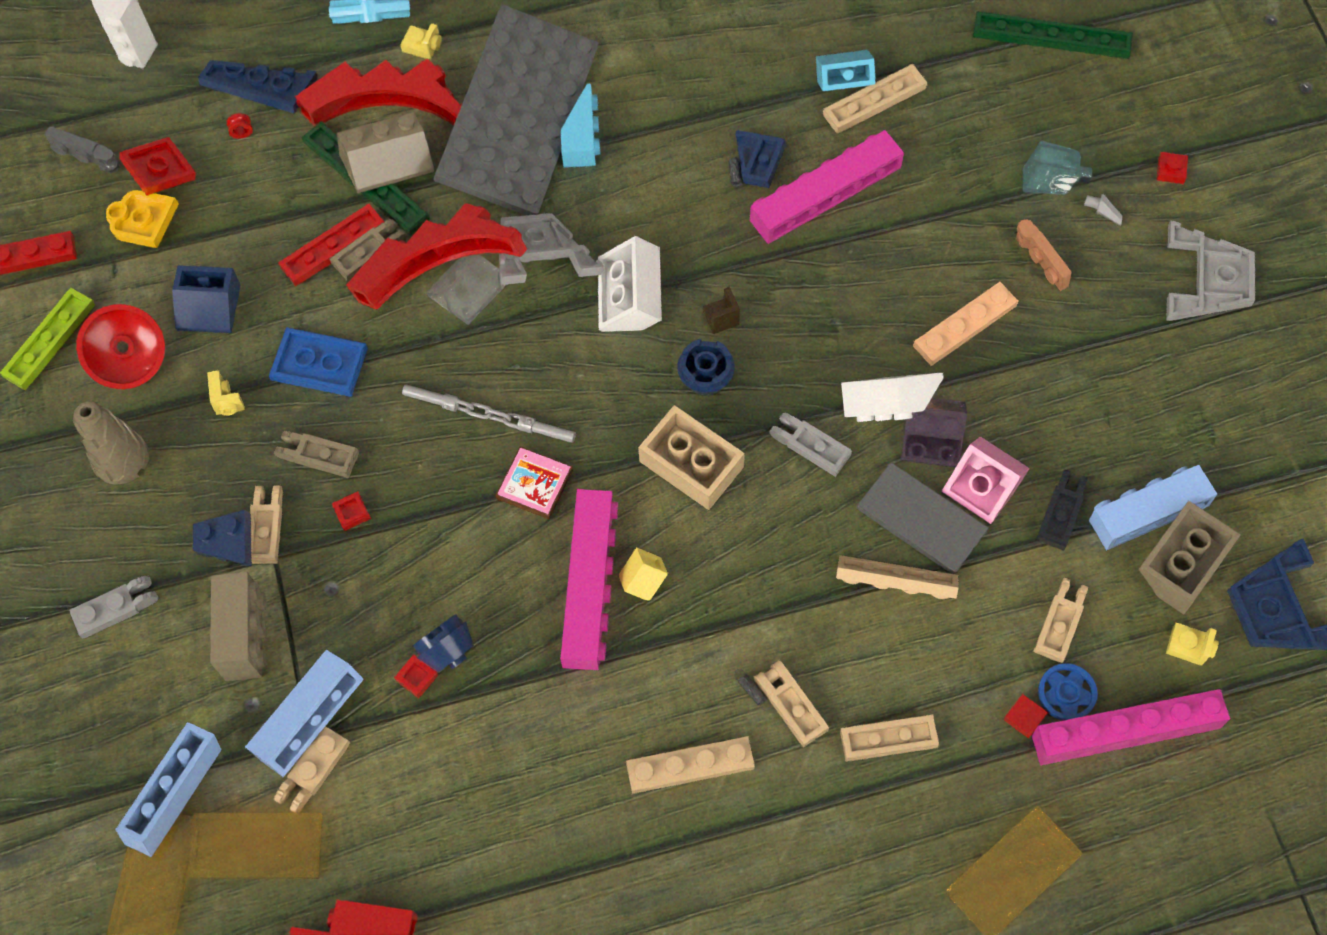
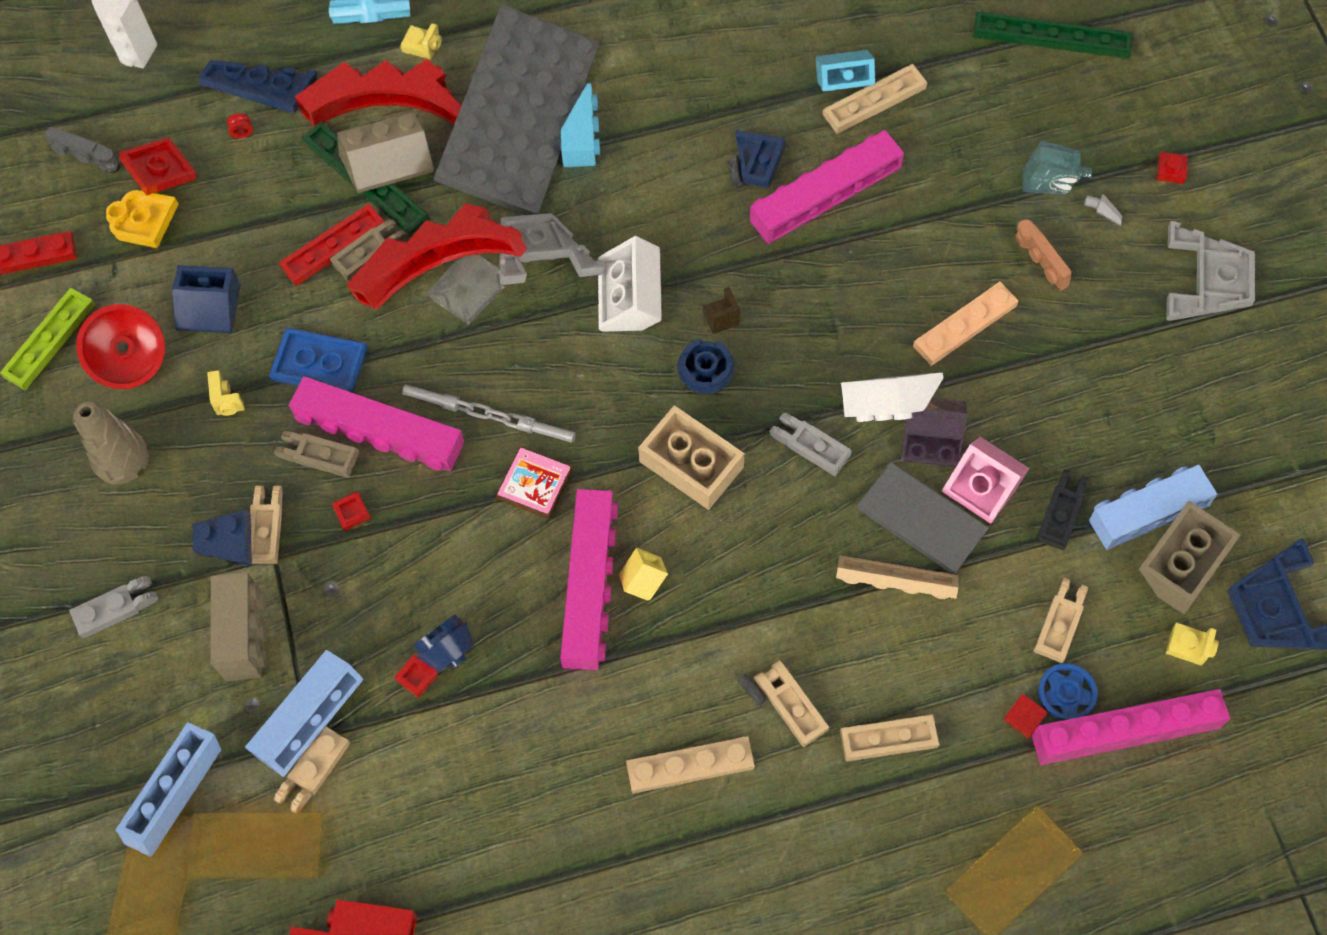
none -> dark pink brick [289,376,464,472]

